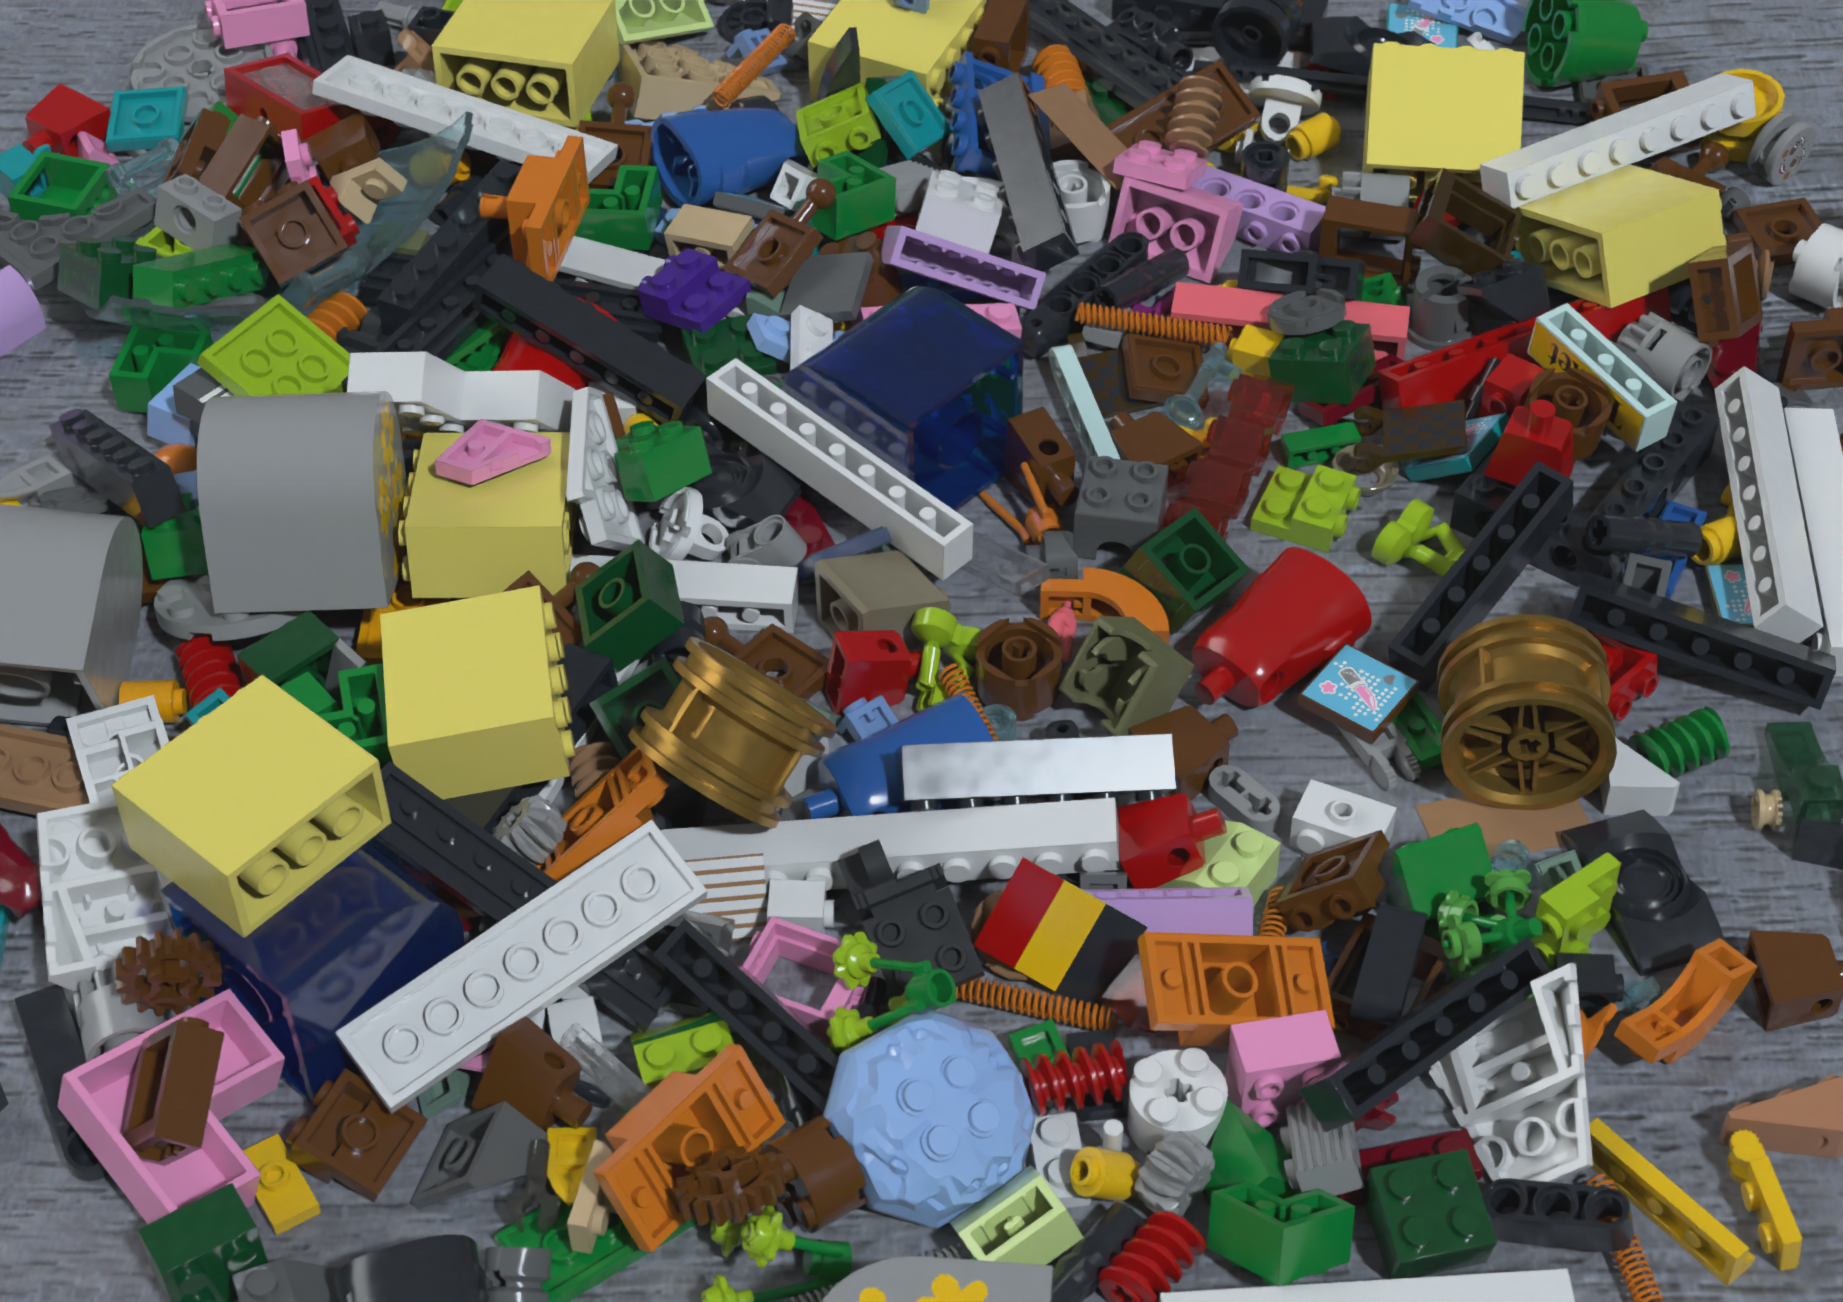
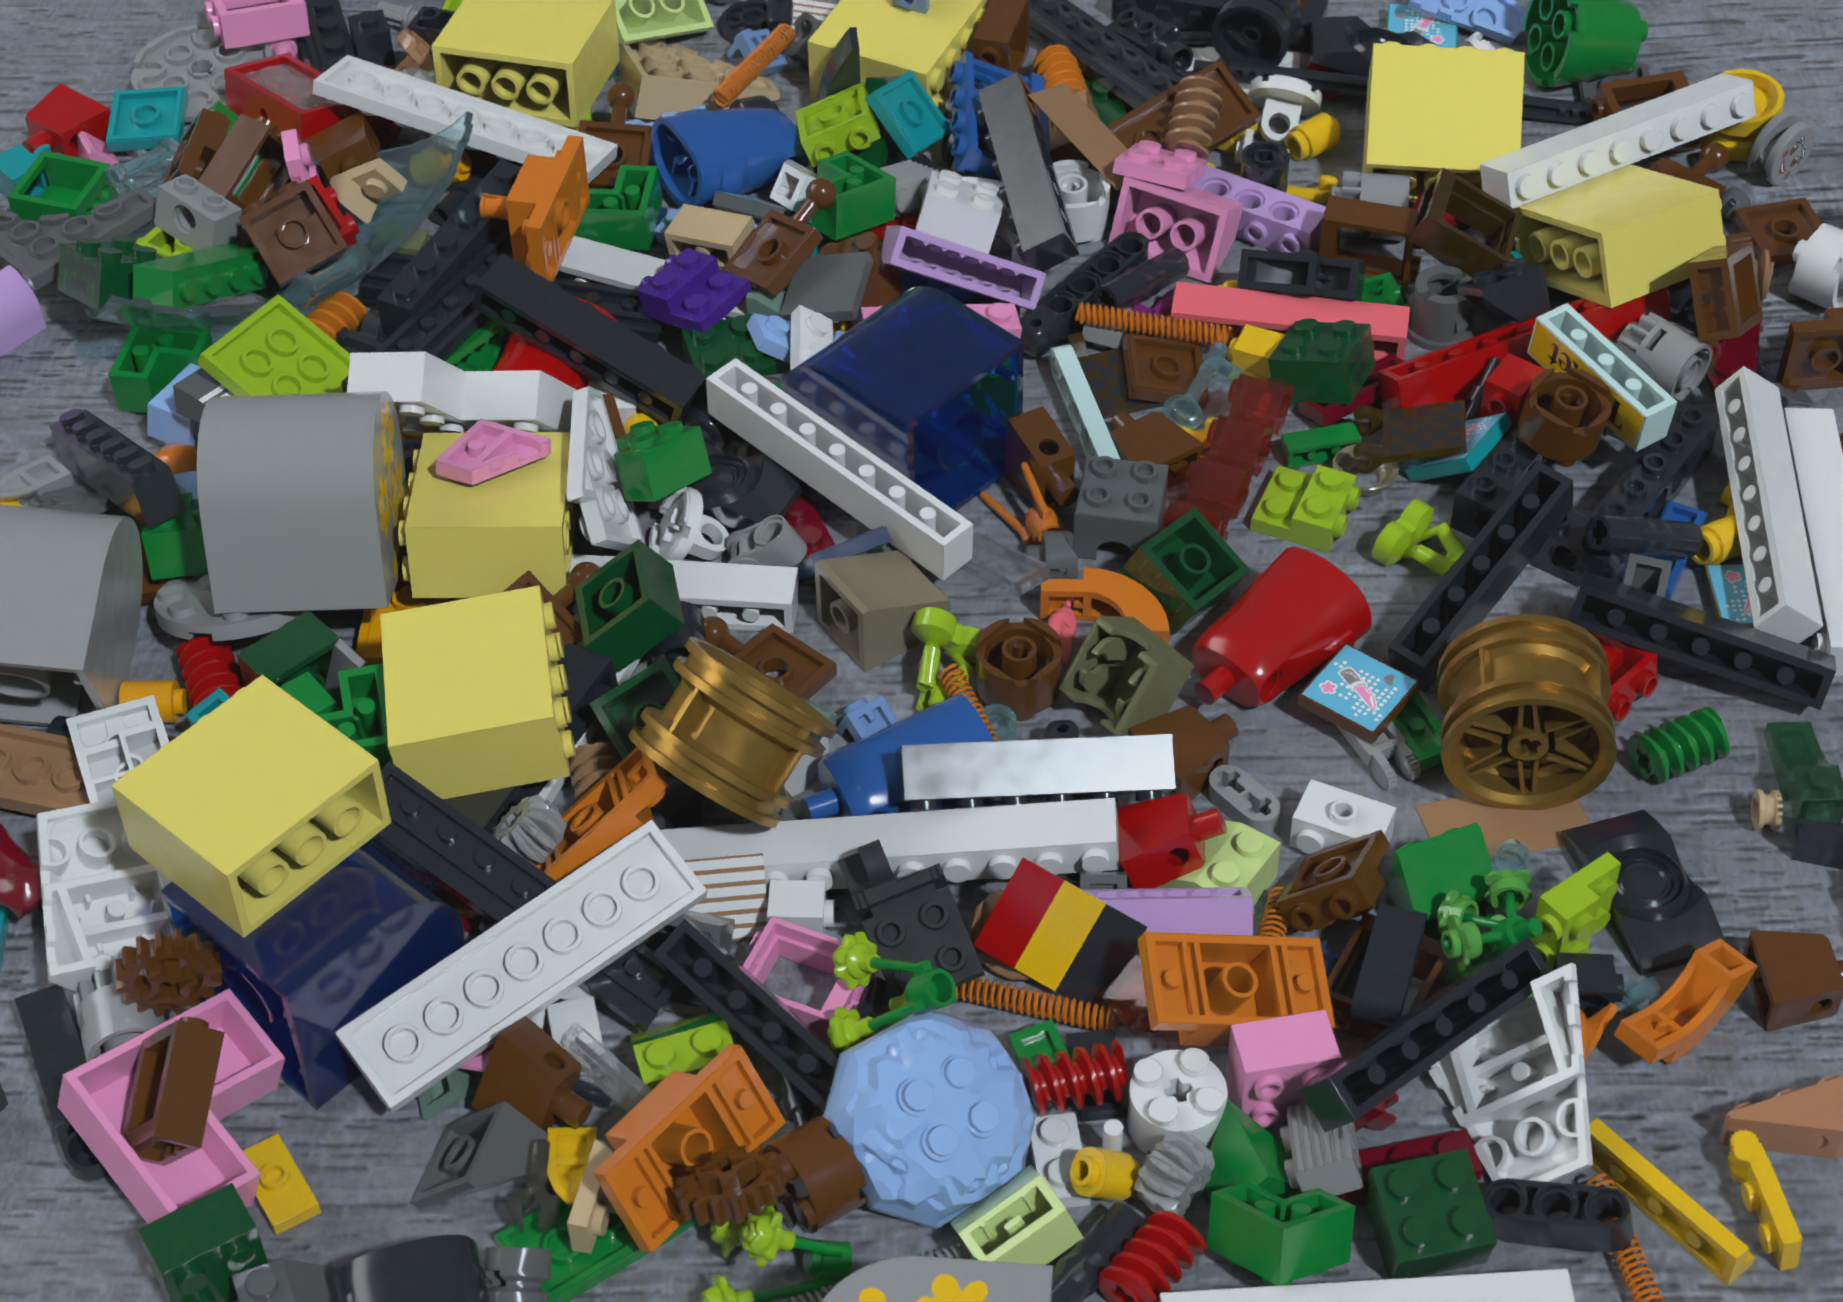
reddish brown plate [286,1068,428,1202] -> none
red torso [824,630,923,718] -> none
dark grey tile [1267,288,1347,335] -> none
red torso [1484,400,1573,486] -> none
sand green slope [1533,849,1582,893] -> none
white slope [1599,738,1680,816] -> none

